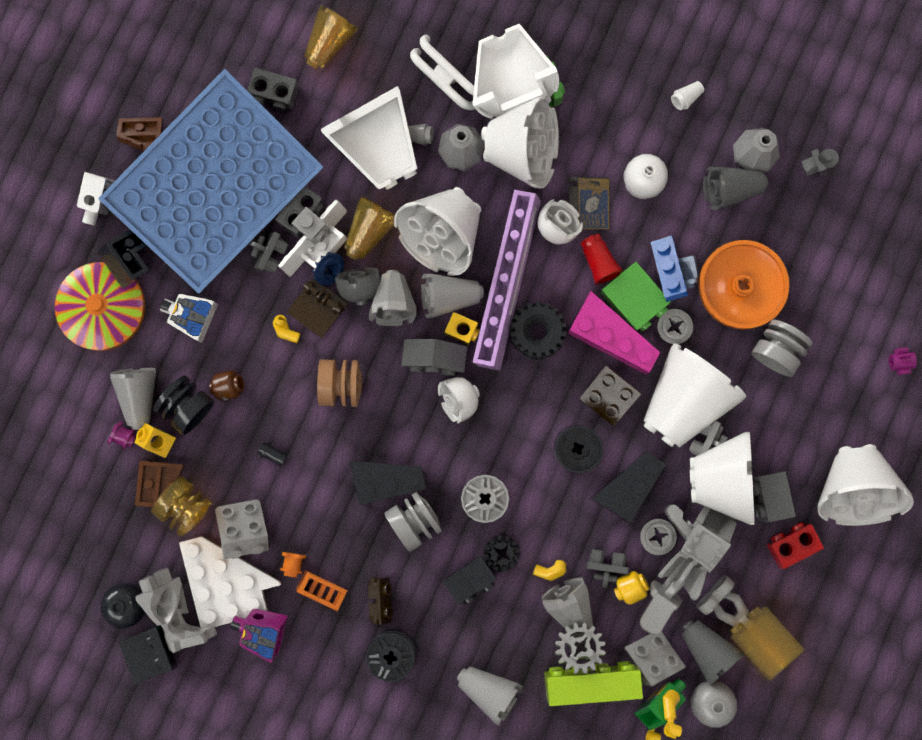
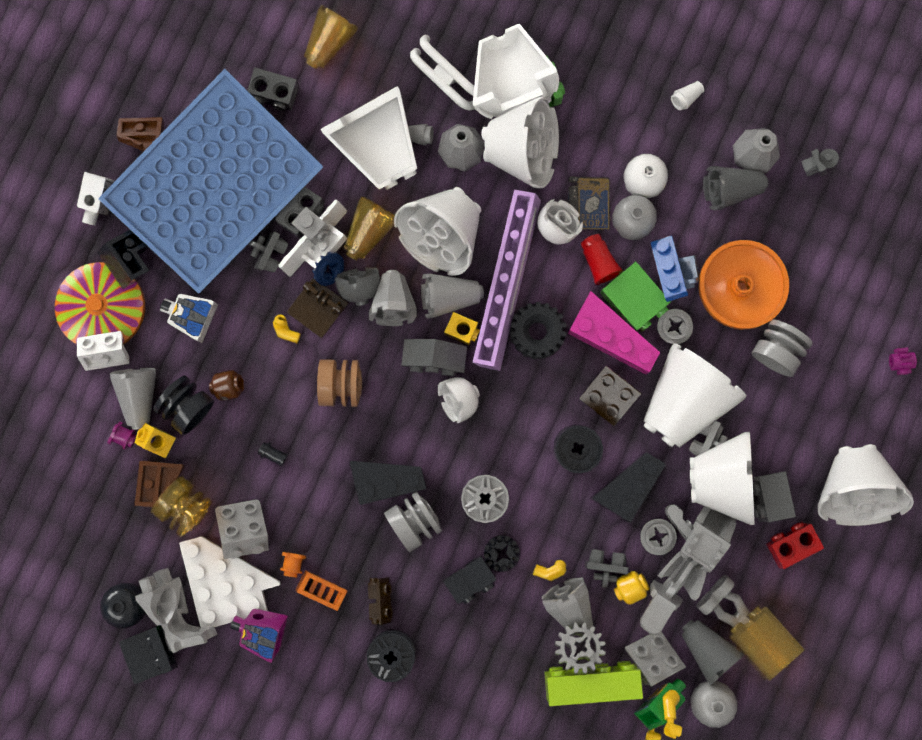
light grey cone [457,666,523,726] -> none
none -> white bracket [77,331,129,371]
none -> light grey cylinder [612,195,657,240]

